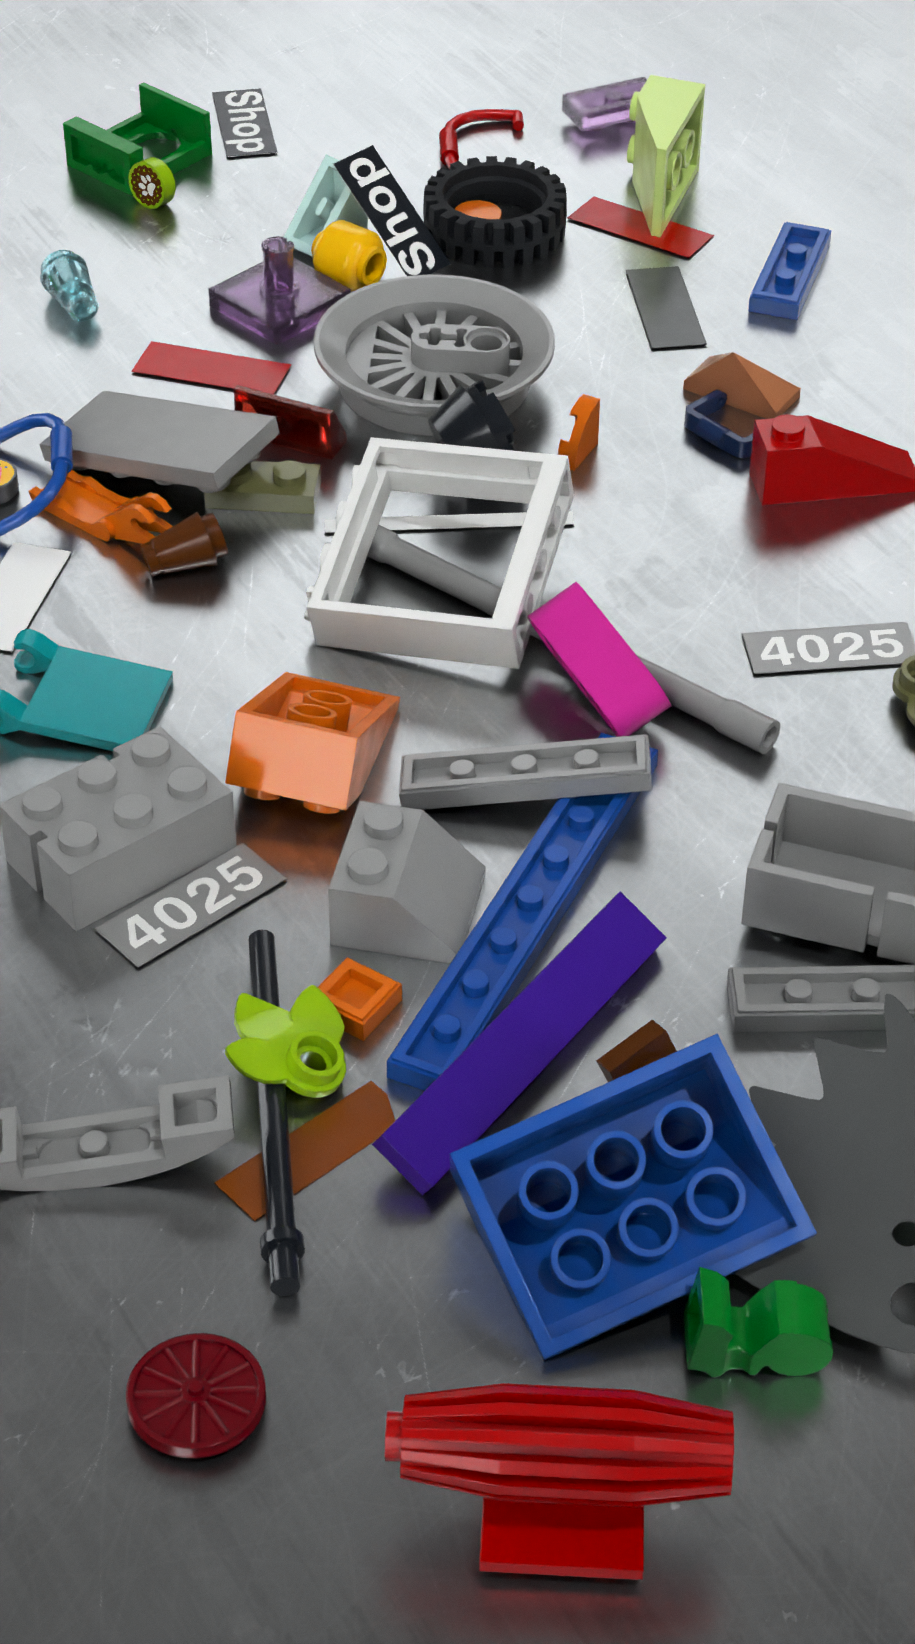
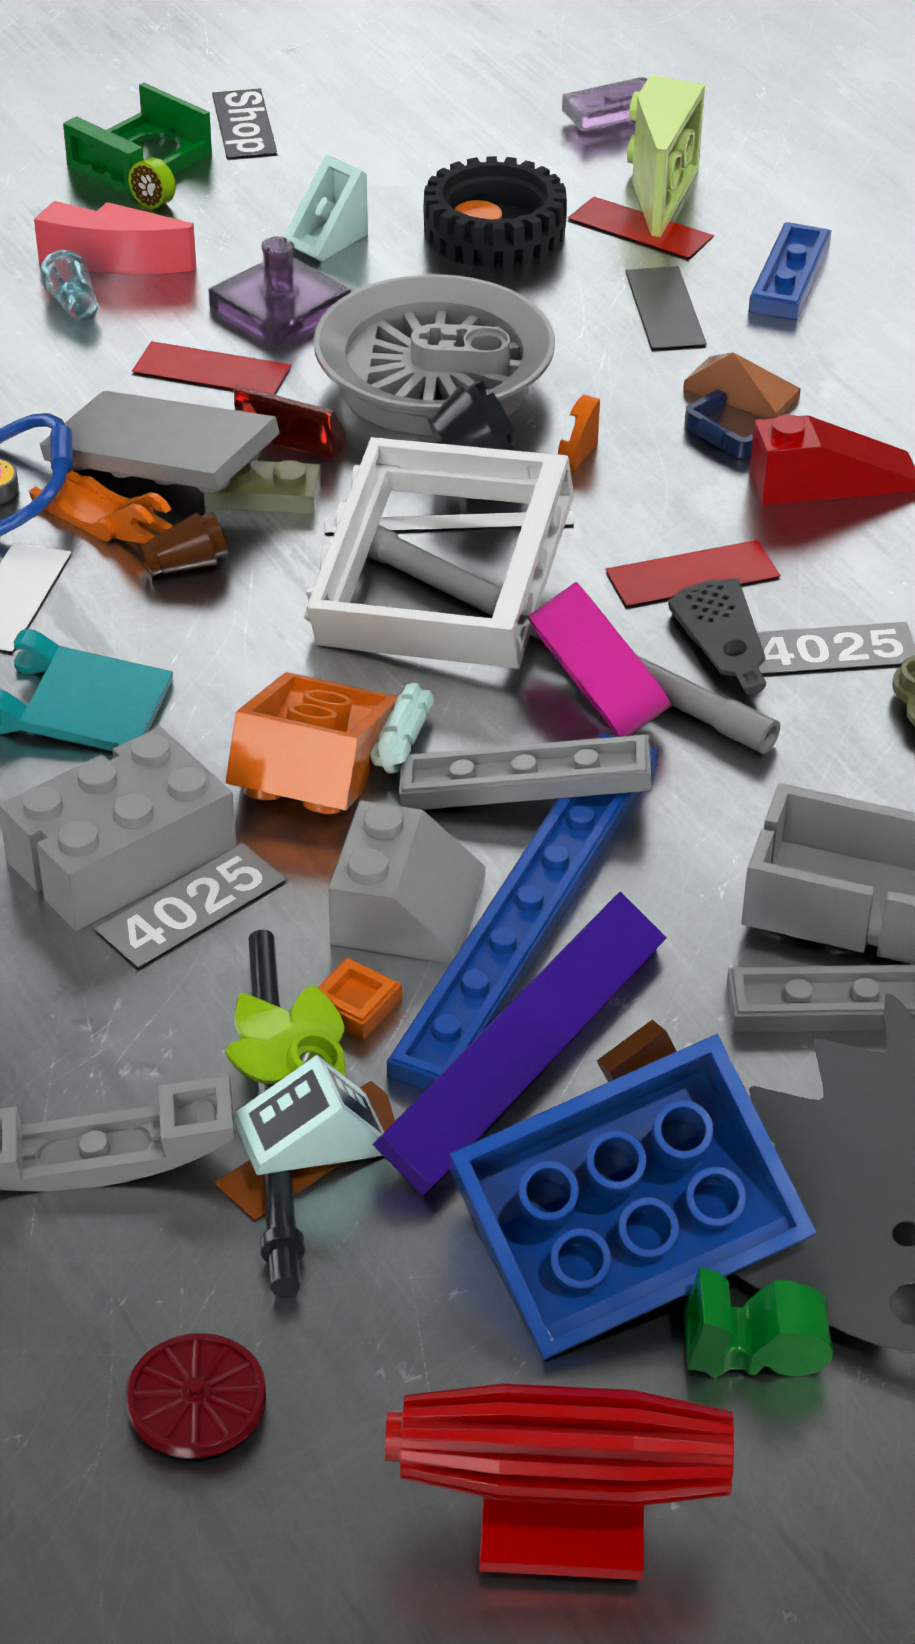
yellow head [311,220,387,291] -> none
black sticker [333,145,451,276] -> none
red piece [439,109,524,170] -> none
none -> coral slope [34,201,197,274]
none -> light aqua slope [234,1055,384,1175]
none -> light aqua axle [370,683,434,774]
none -> sticker [605,540,781,606]
none -> dark grey piece [668,579,766,695]

